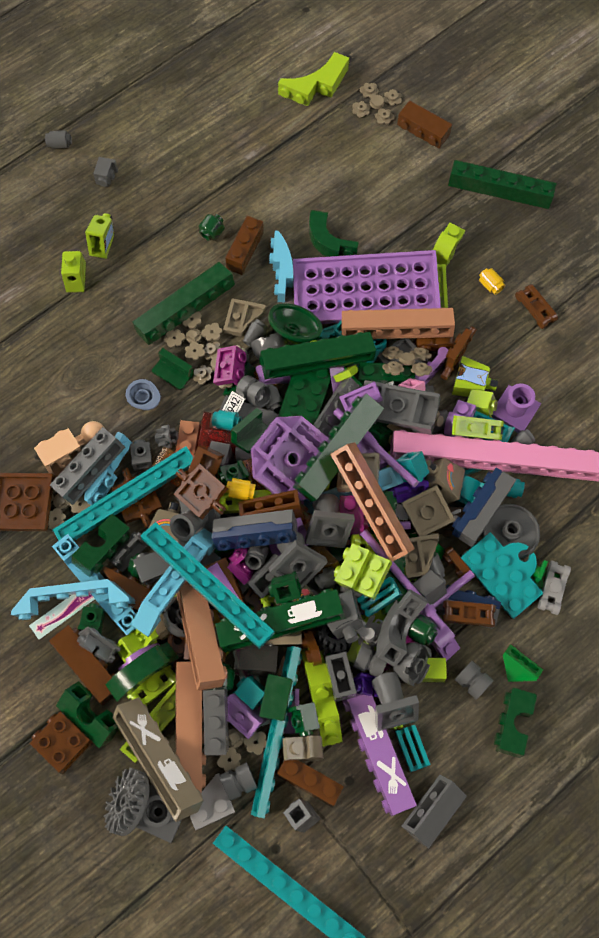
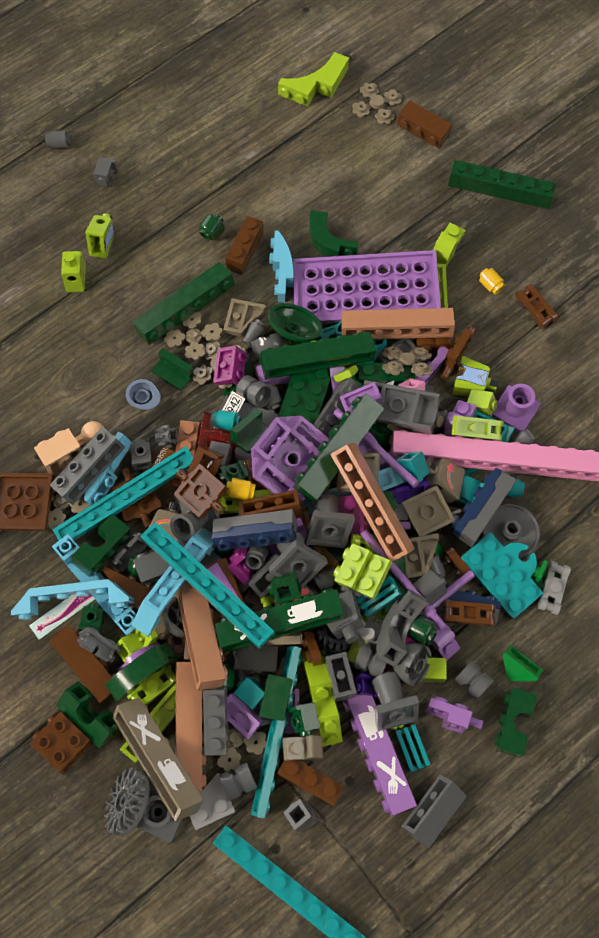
none -> medium lavender plate [424,697,483,734]

